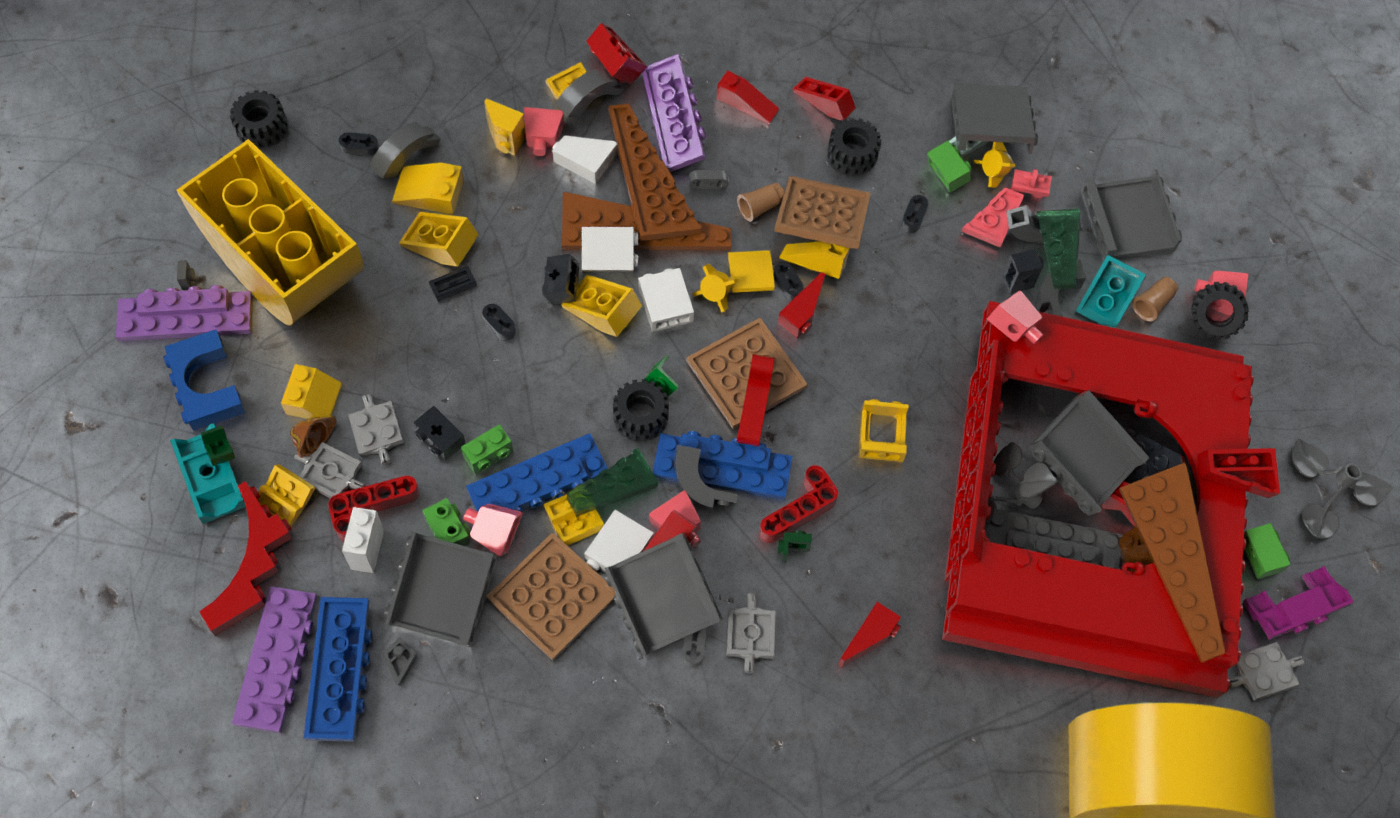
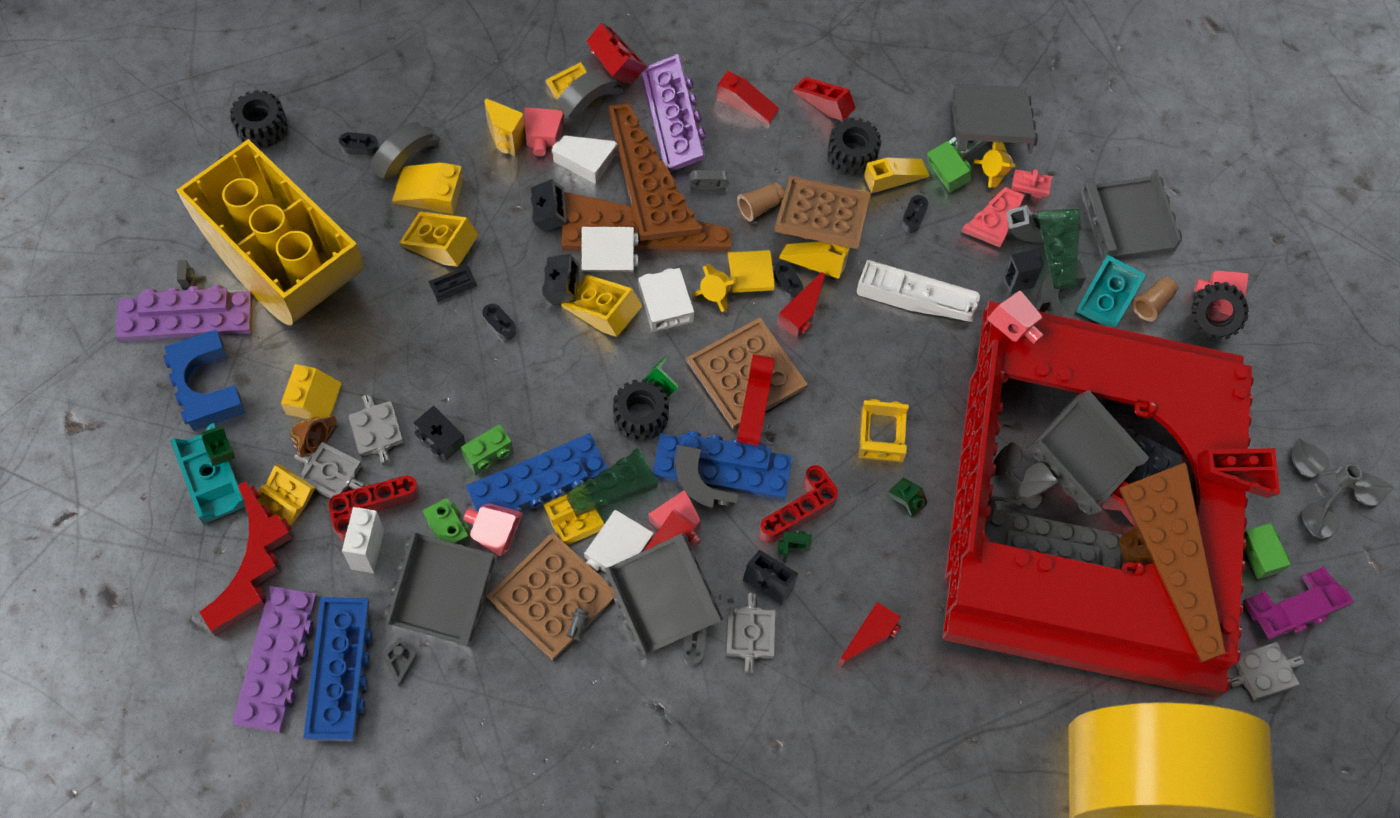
none -> black brick [531,179,567,232]
none -> dark grey pin [566,608,590,640]
none -> black brick [742,549,799,605]
none -> white piece [857,260,980,322]
none -> yellow slope [864,158,929,193]
none -> dark green bracket [888,477,927,516]

